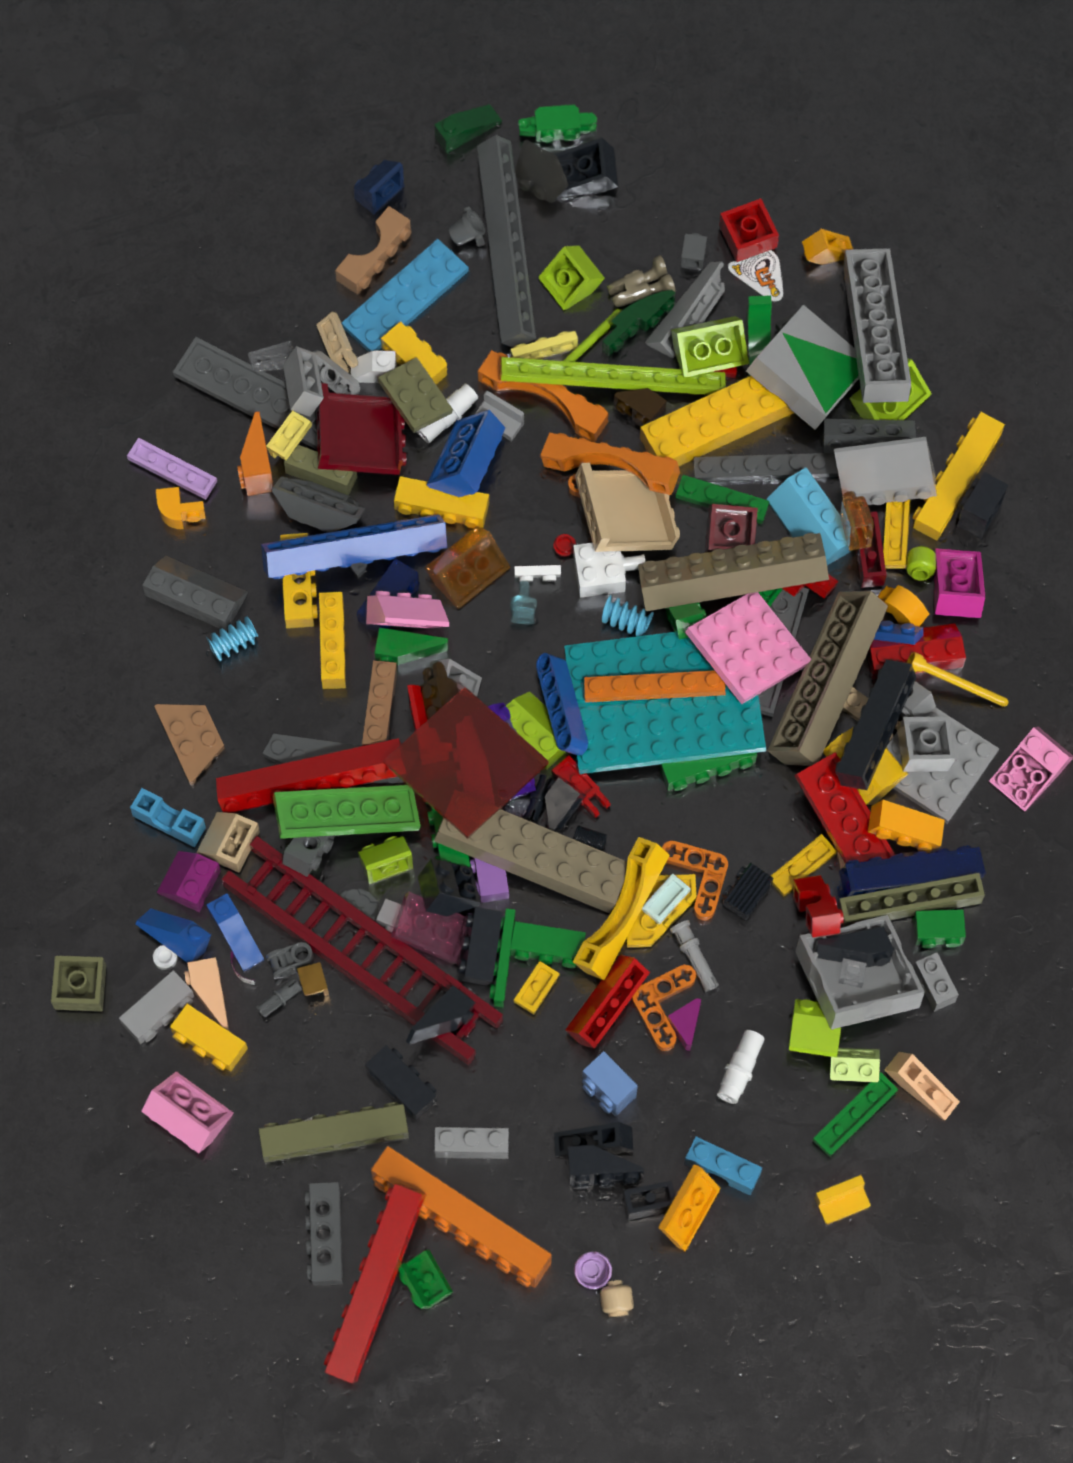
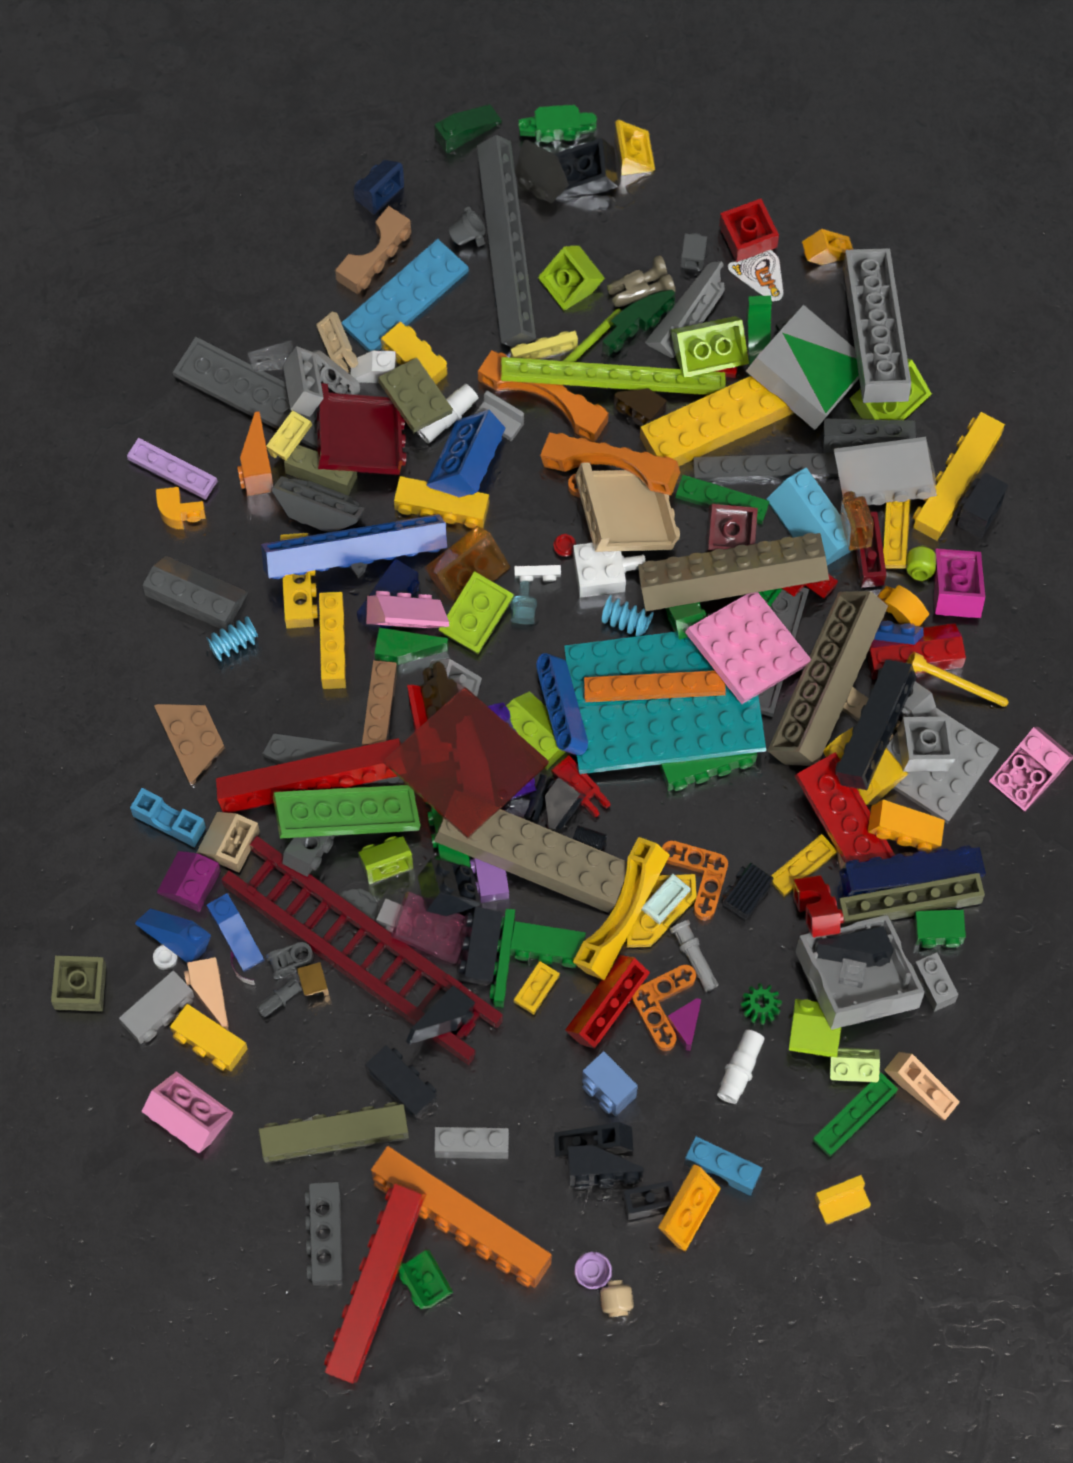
none -> lime plate [438,571,514,654]
none -> yellow slope [615,120,655,175]
none -> green gear [741,983,782,1025]

